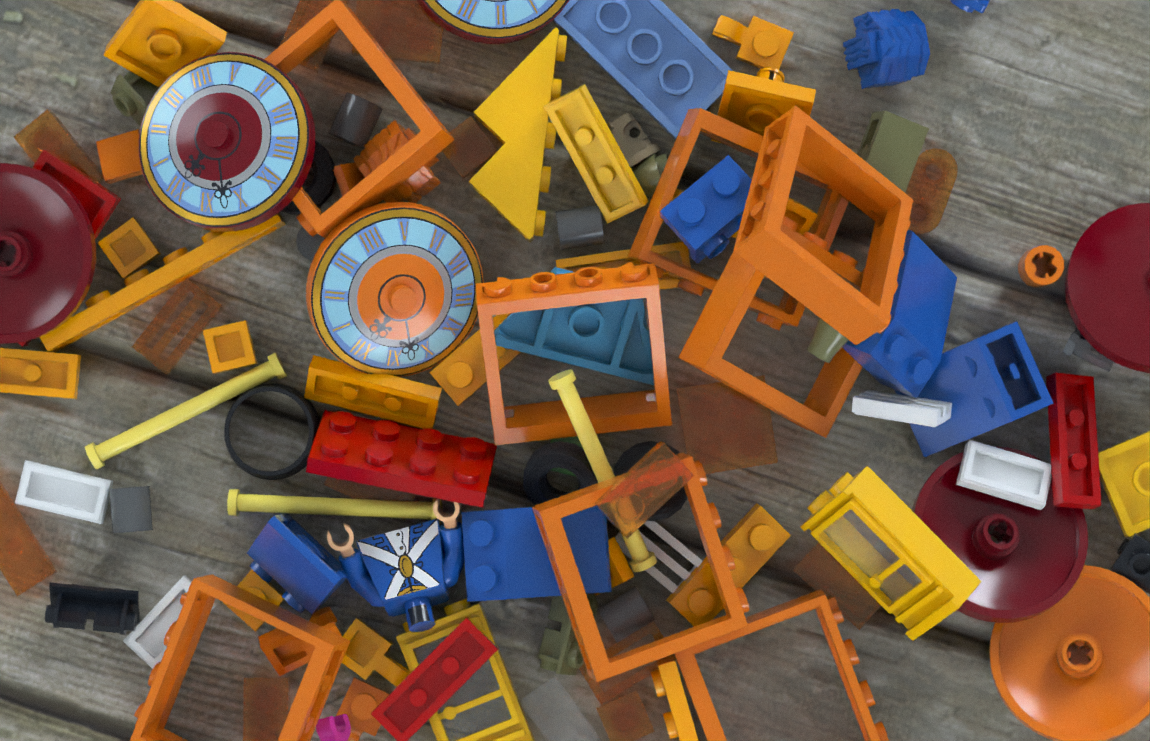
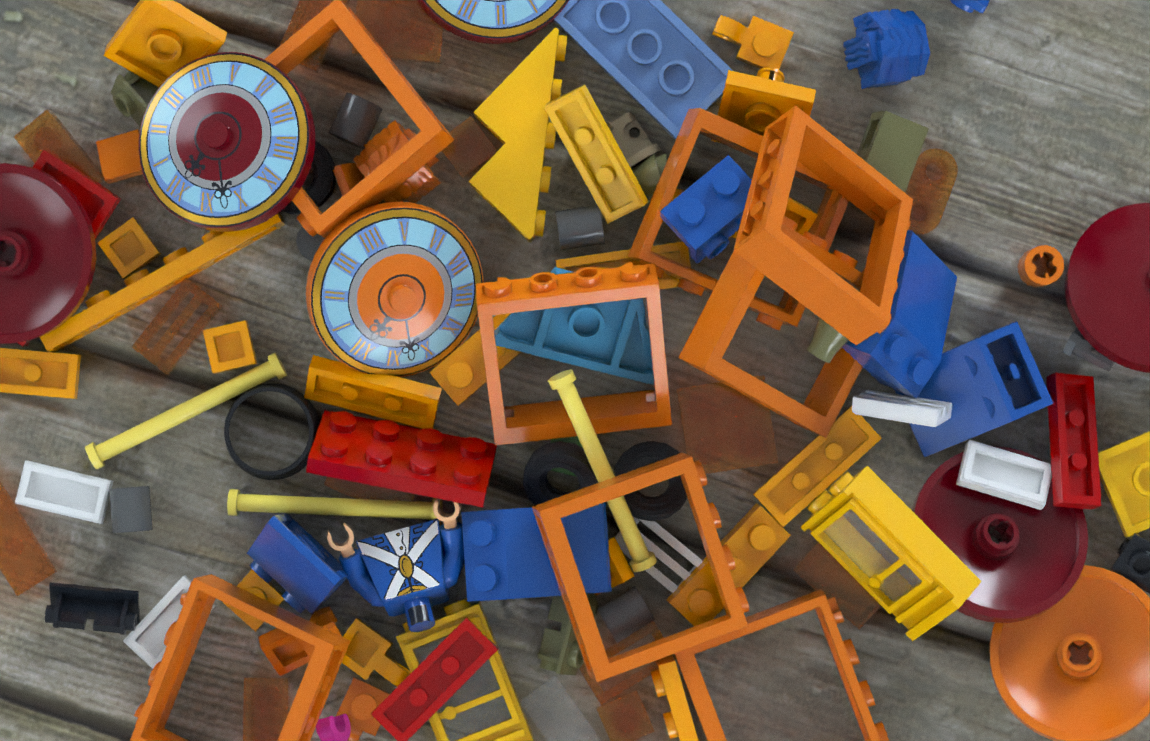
clear orange plate [594,441,694,538] -> none
none -> light orange plate [753,405,882,527]

